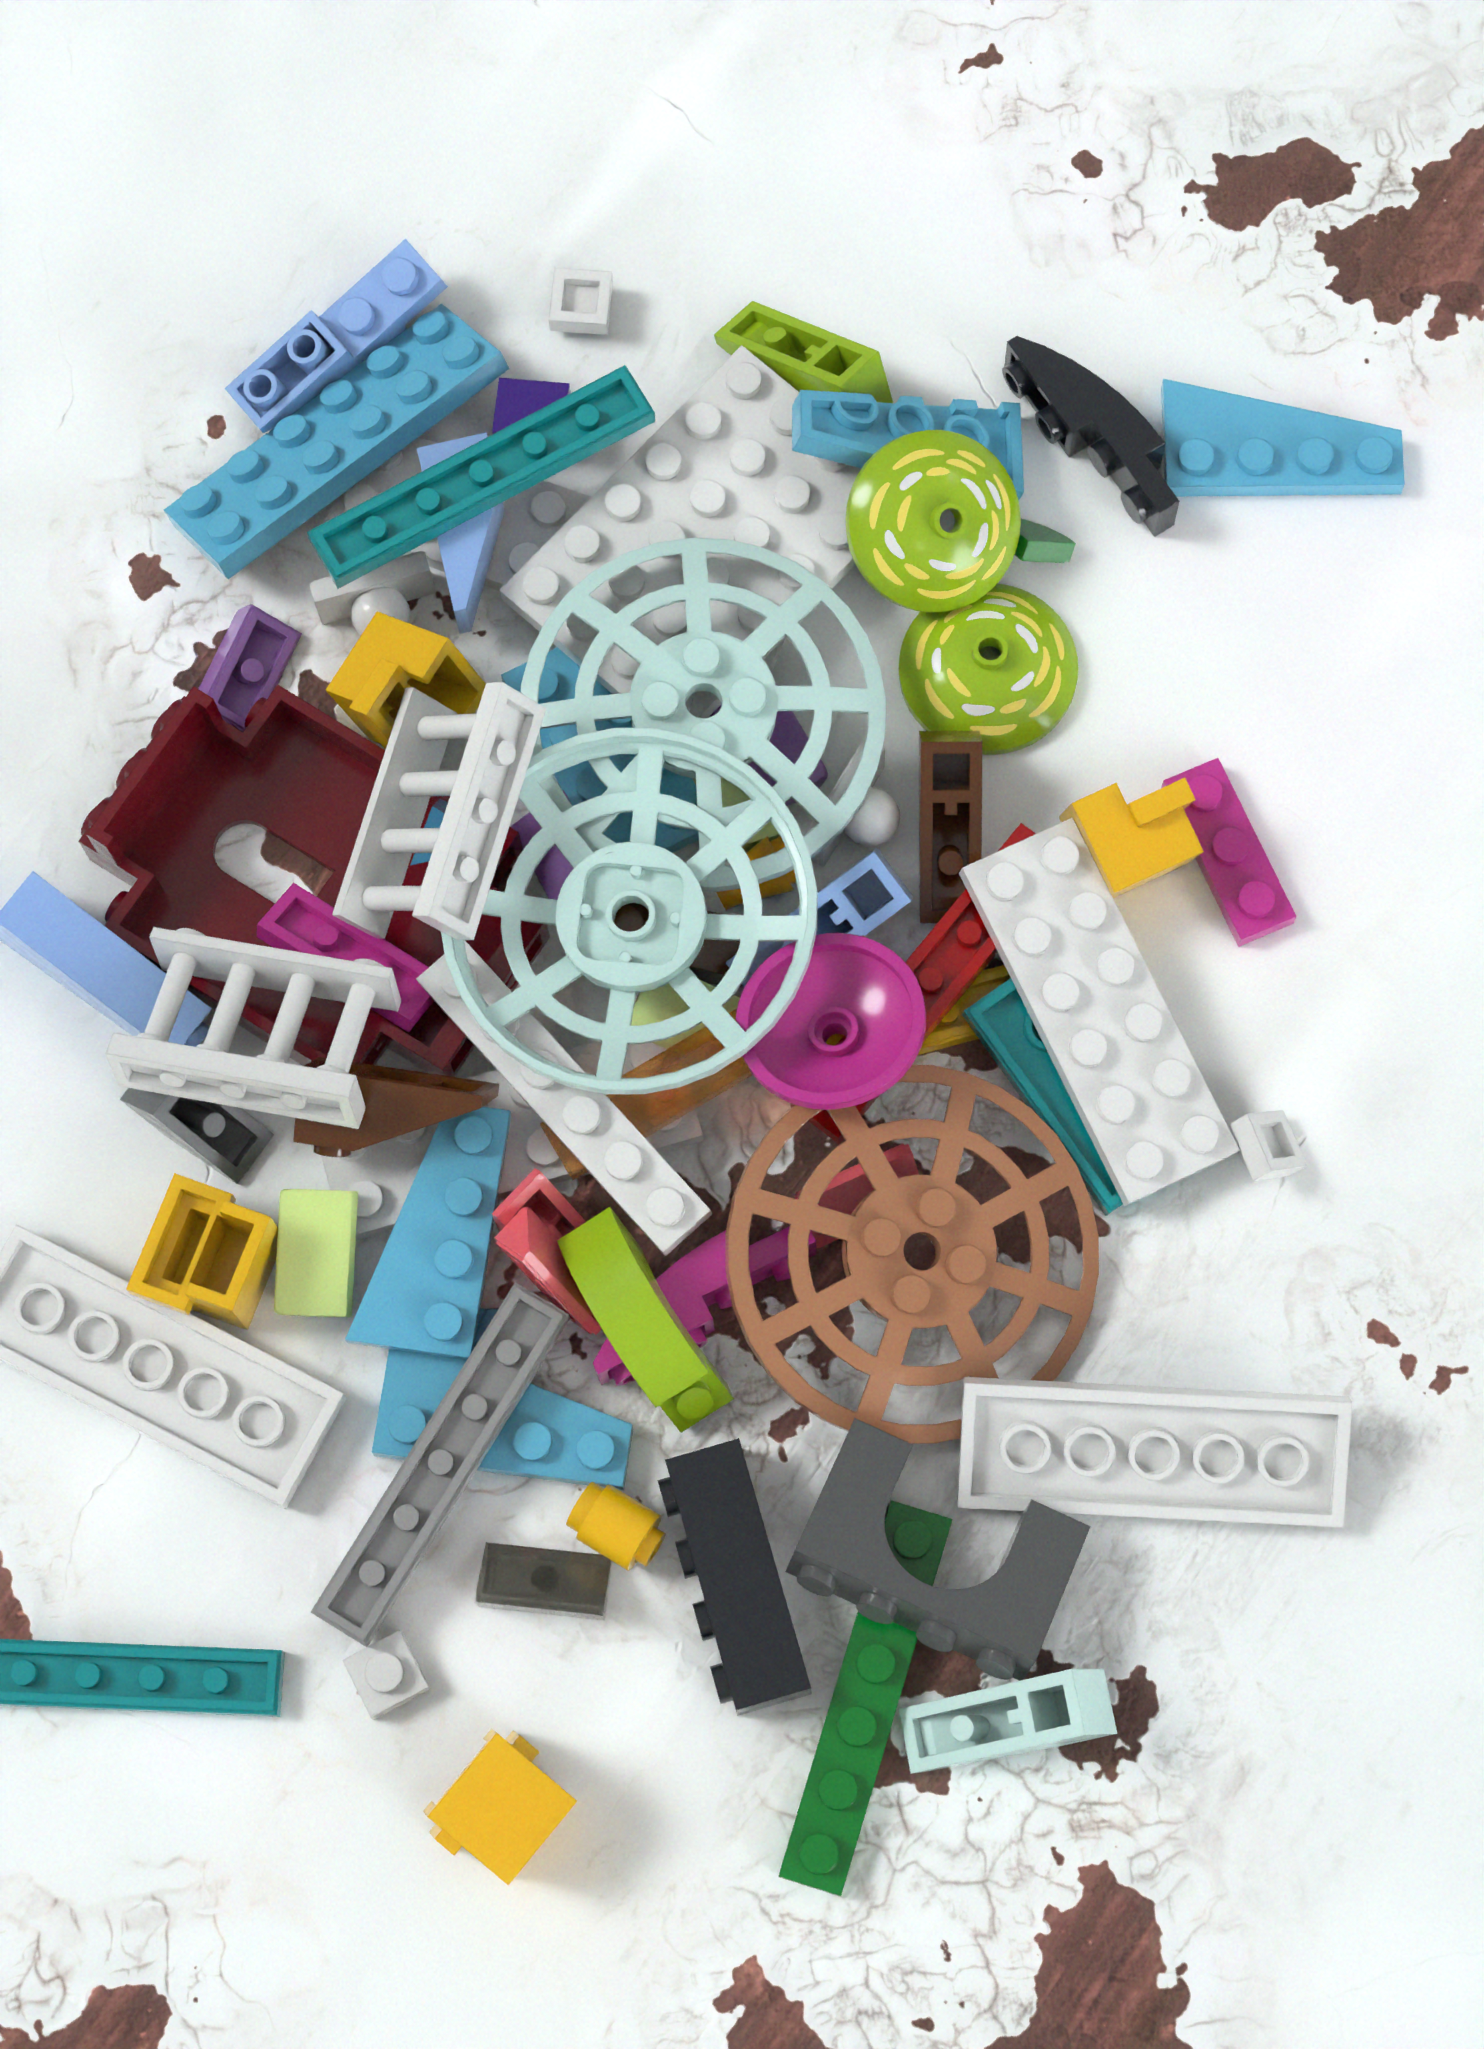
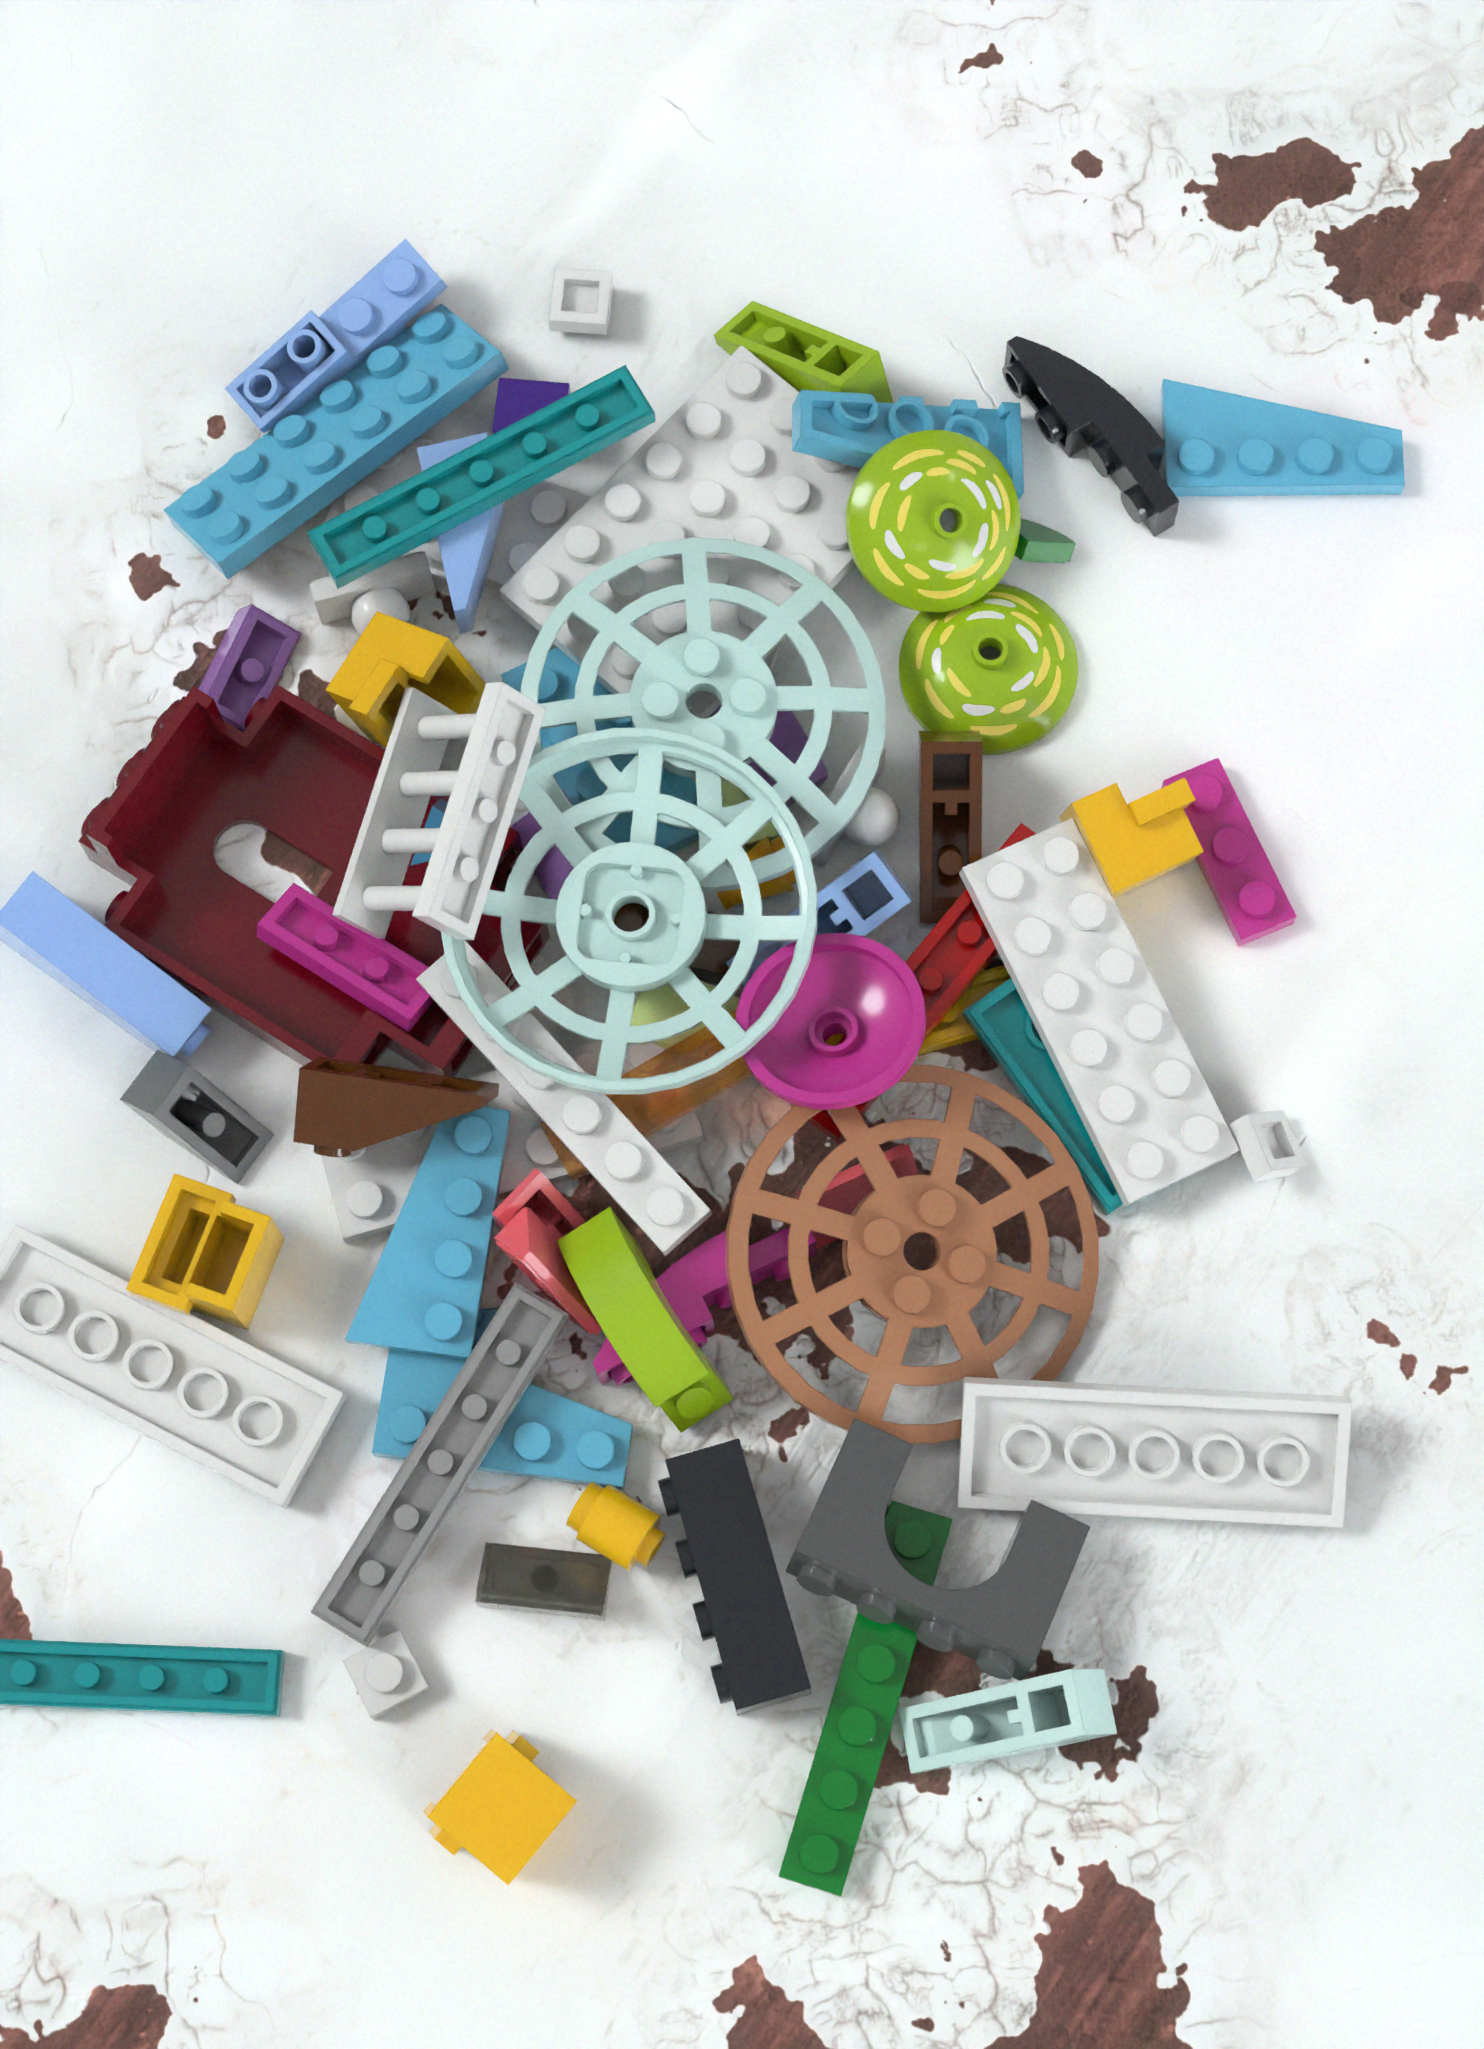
white fence [105,927,401,1129] -> none
yellowish green slope [274,1189,358,1317] -> none

